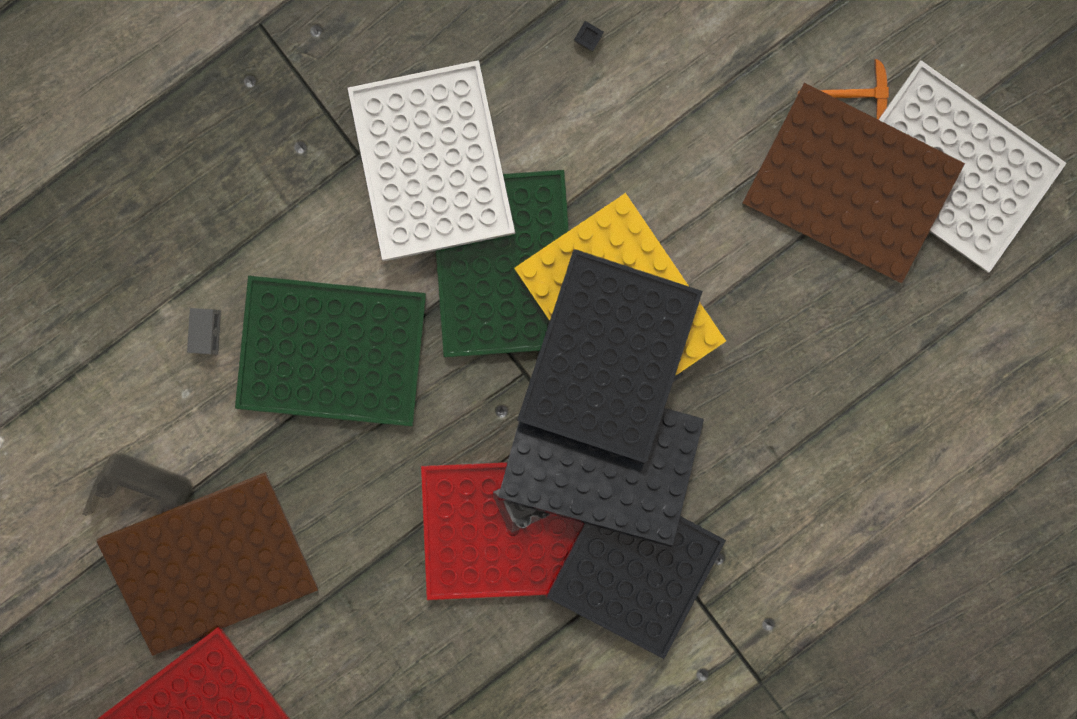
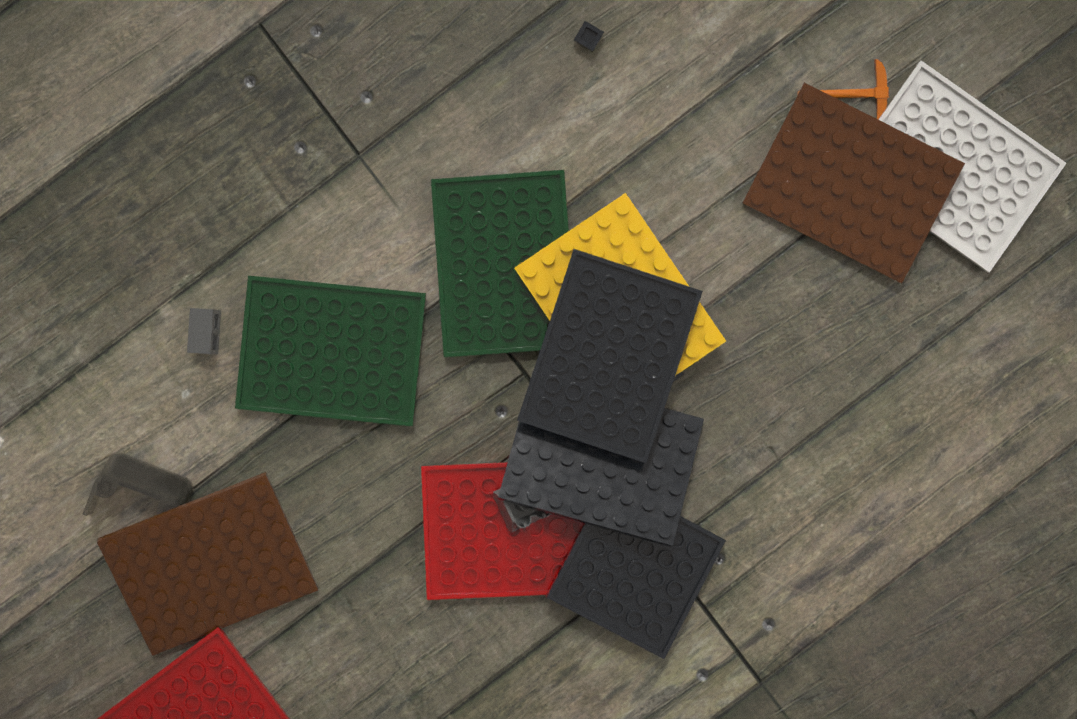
white plate [348,60,515,262] -> none

